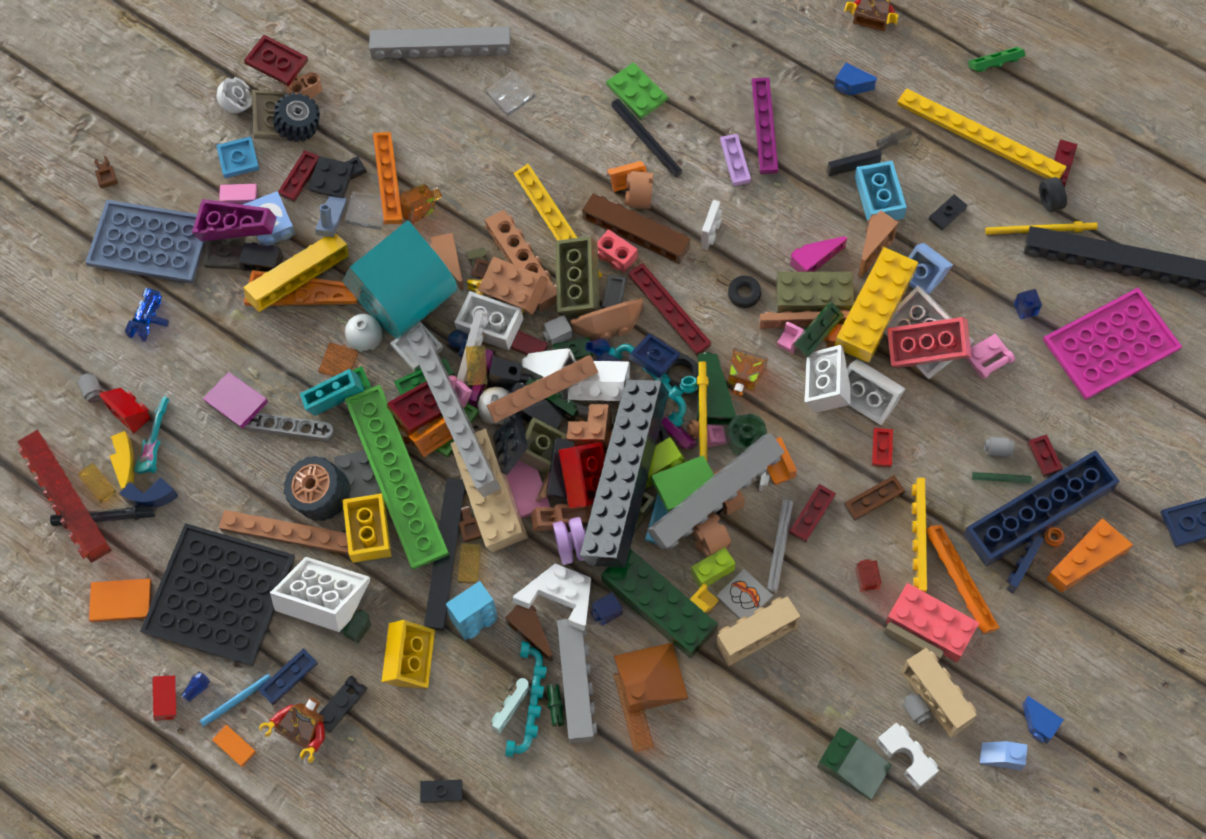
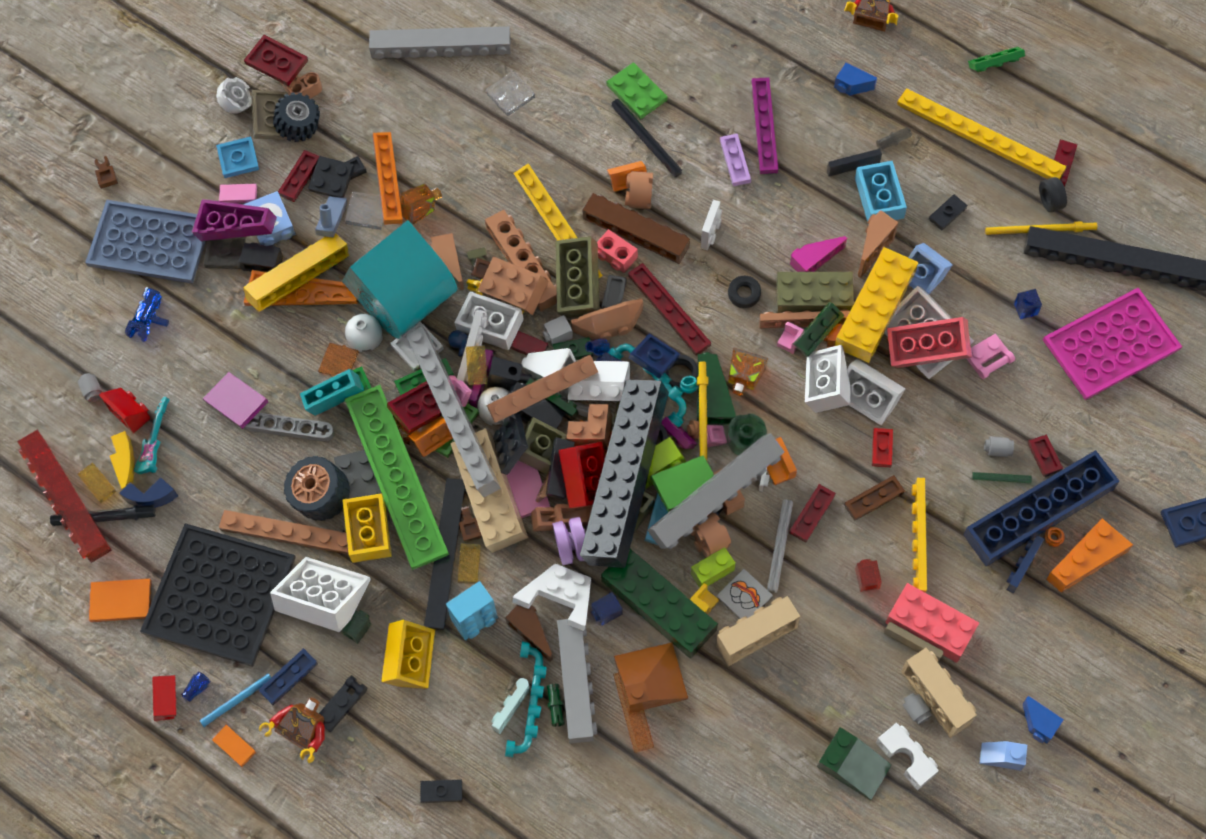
orange plate [926,525,1000,634] -> none

